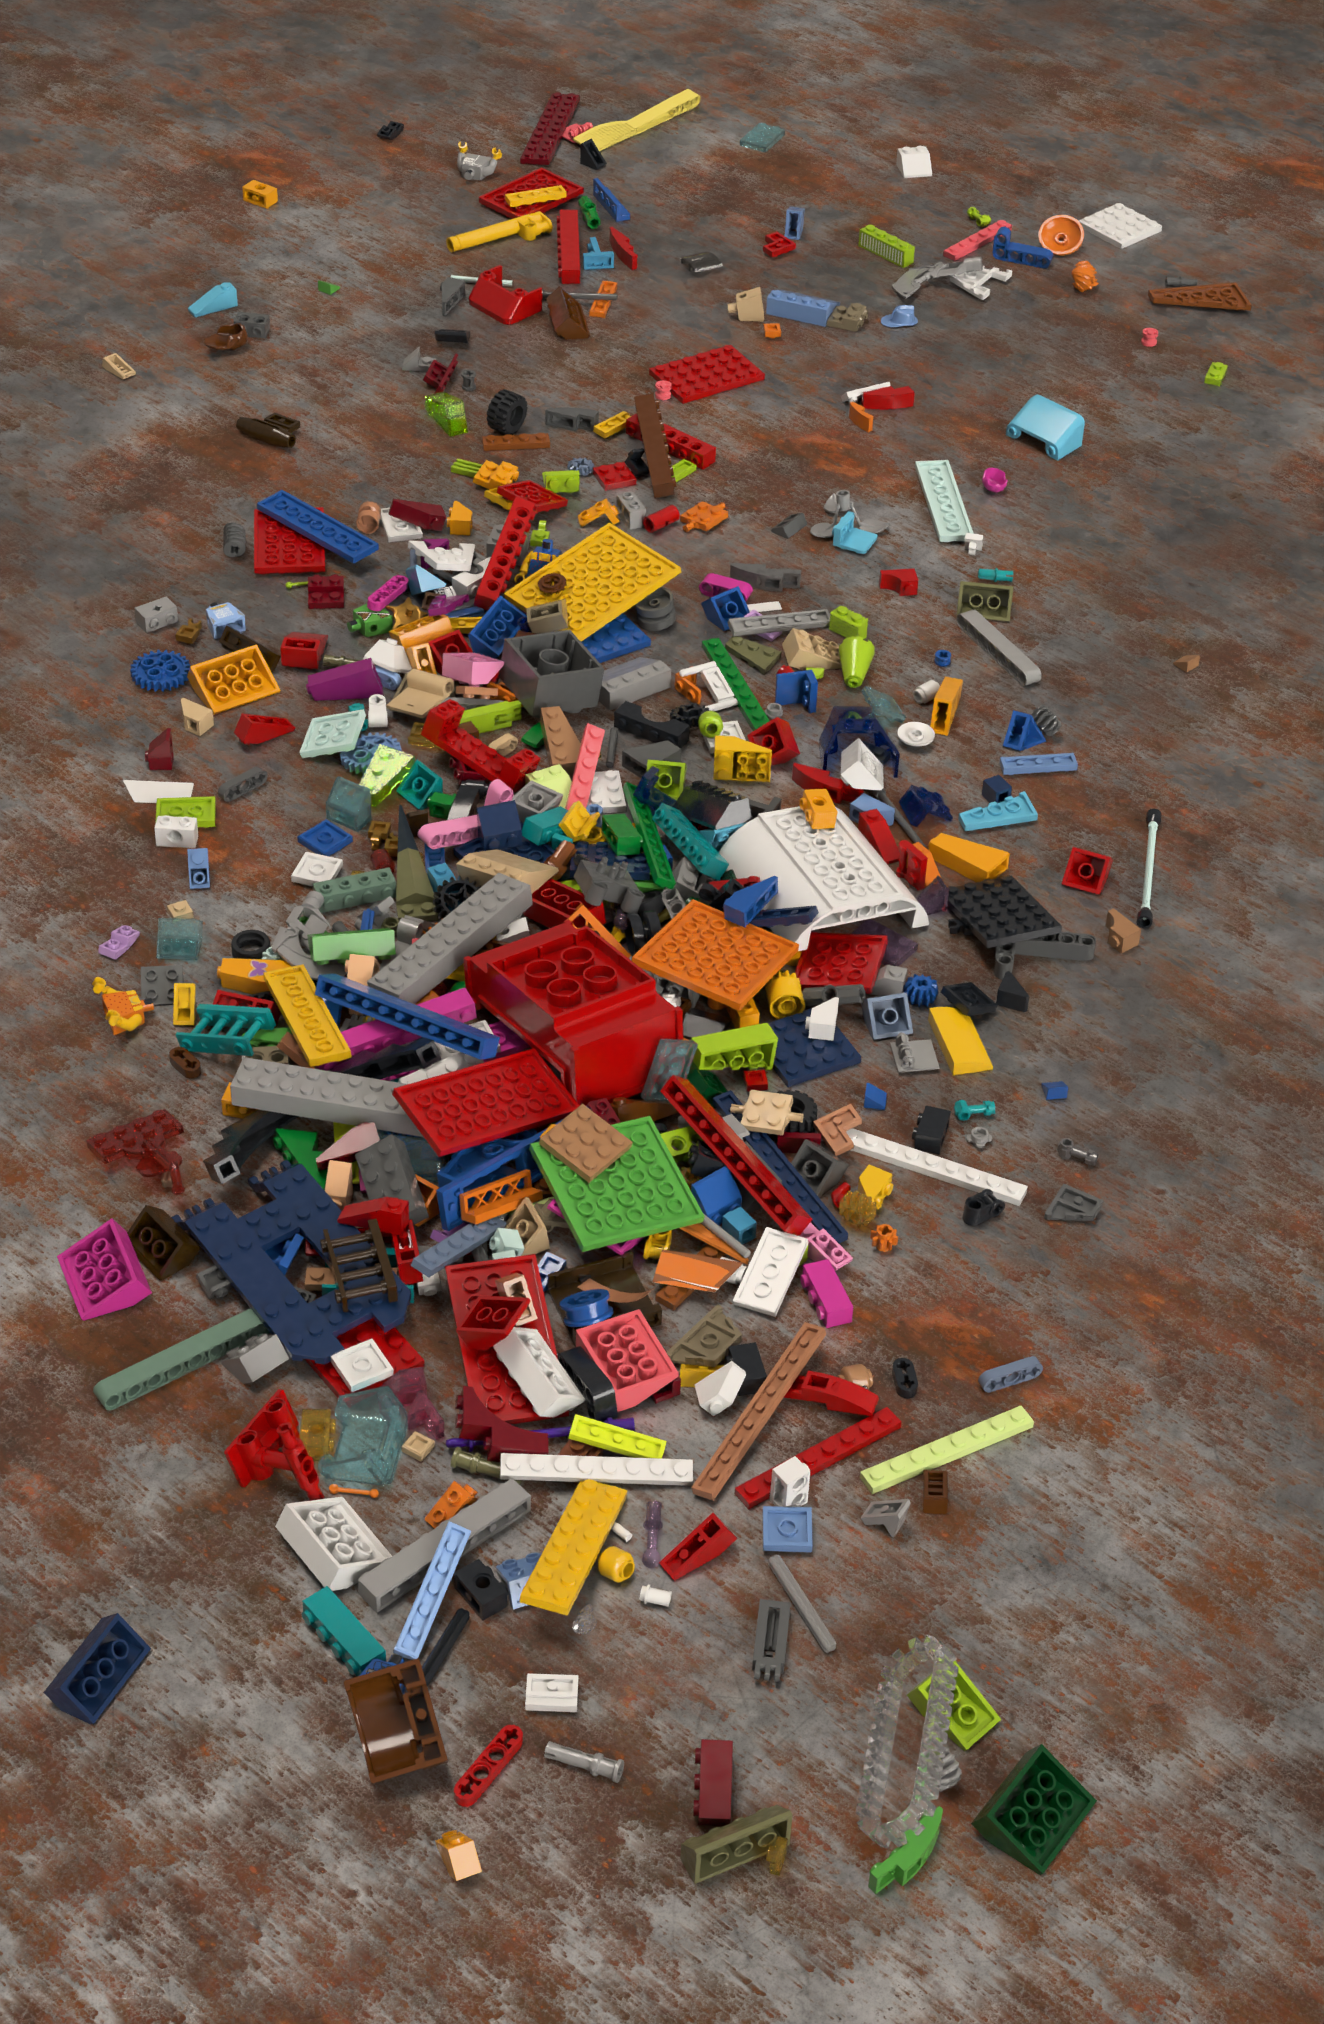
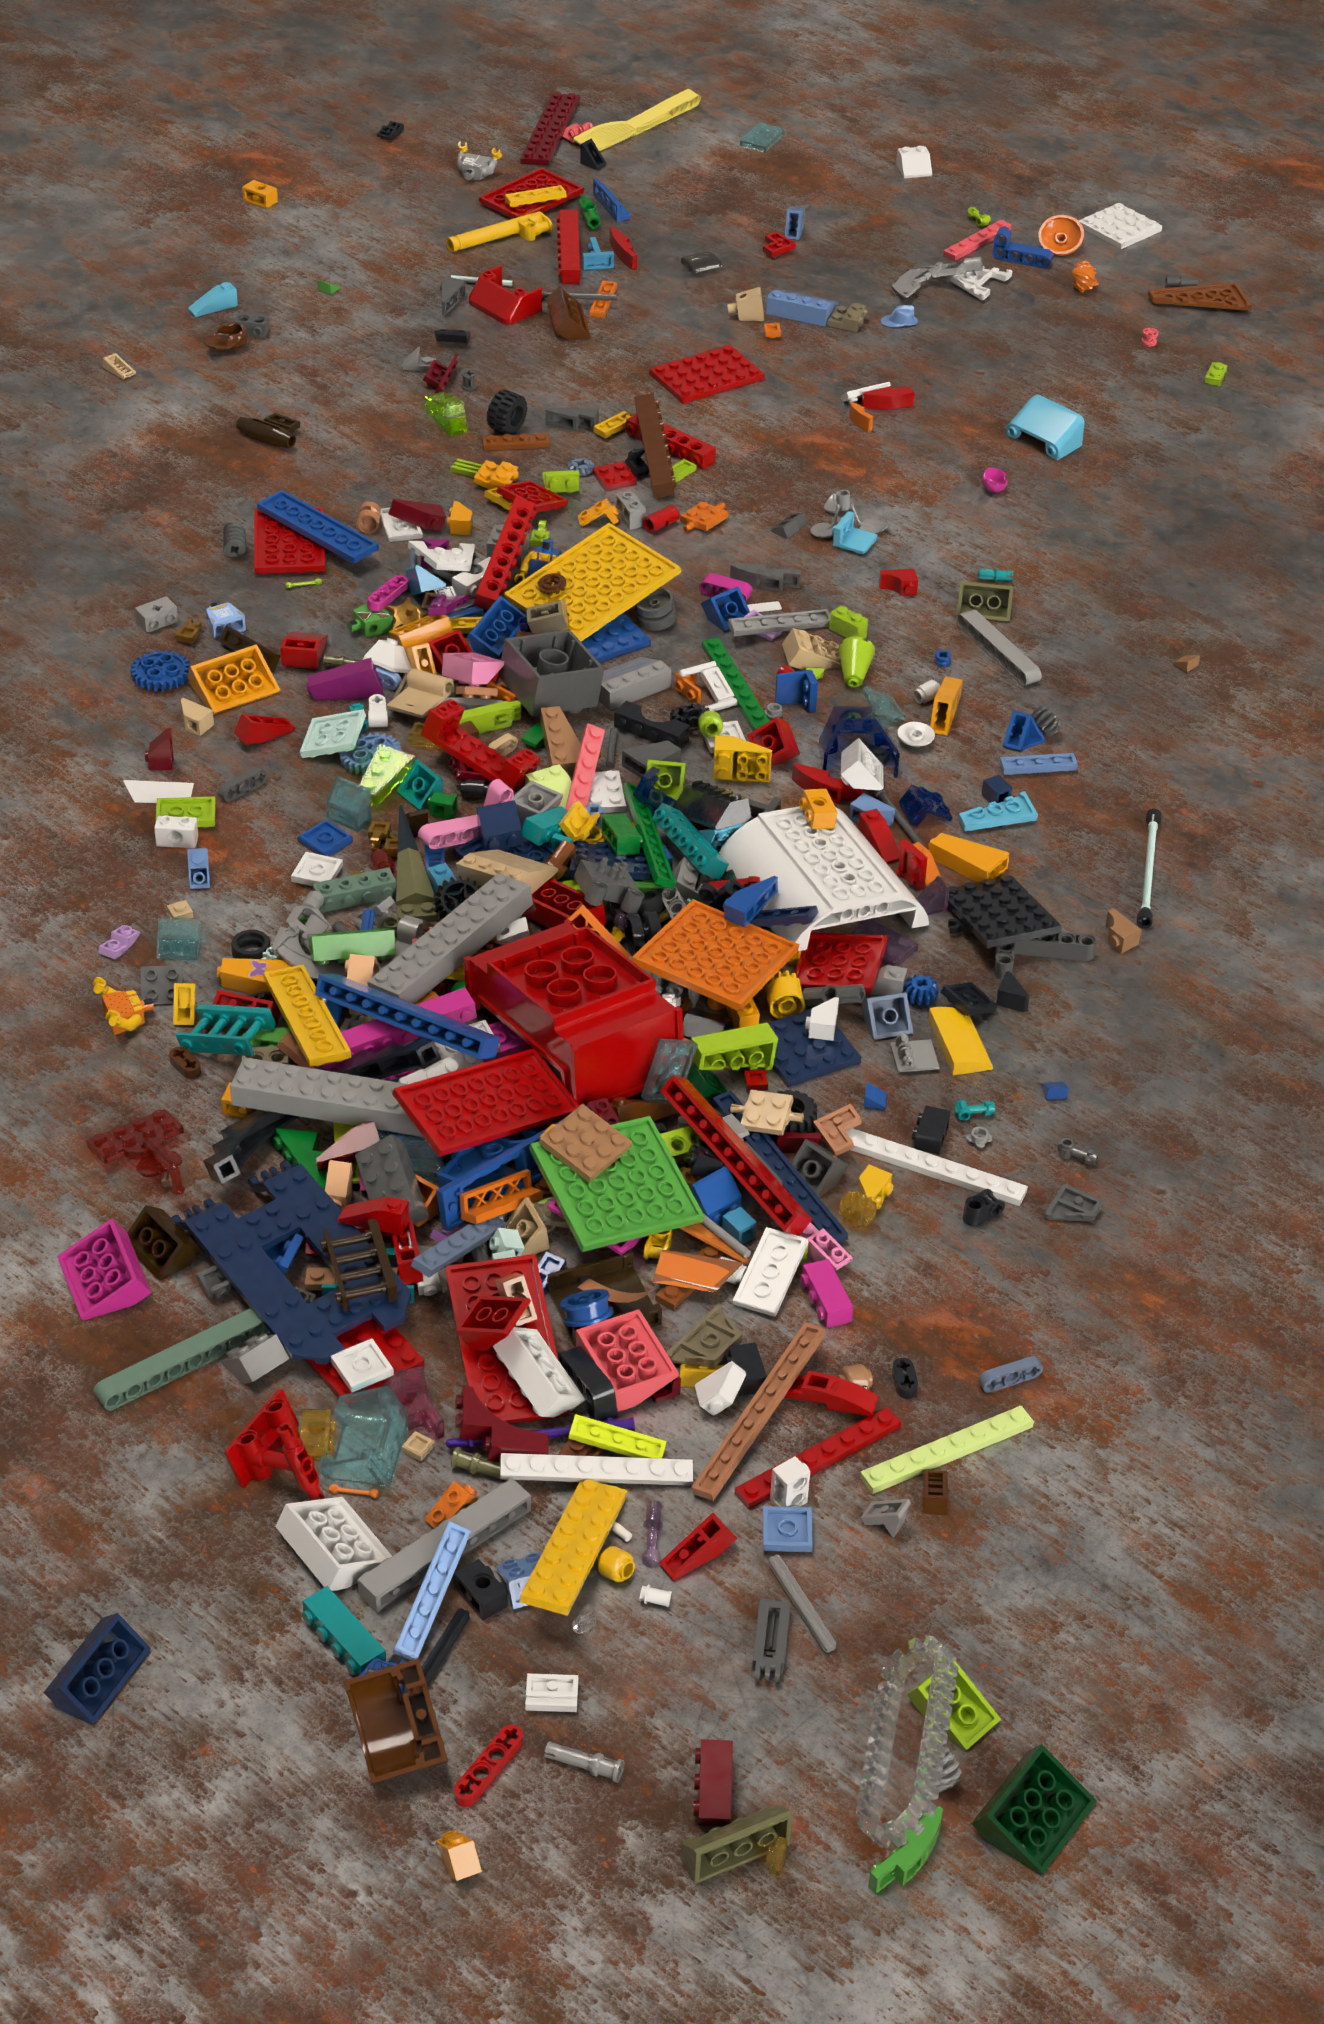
dark red plate [308,574,344,609] -> none
black slope [447,785,480,820] -> none
coral wheel [655,380,672,400] -> none
olive wing [725,636,782,675] -> none
red arm [831,1182,851,1209] -> none
lime brick [858,225,915,268] -> none
orange gear [870,1224,898,1252] -> none
light aqua plate [915,460,974,543] -> none
white tile [964,533,983,555] -> none
red slope [1062,847,1113,895] -> none

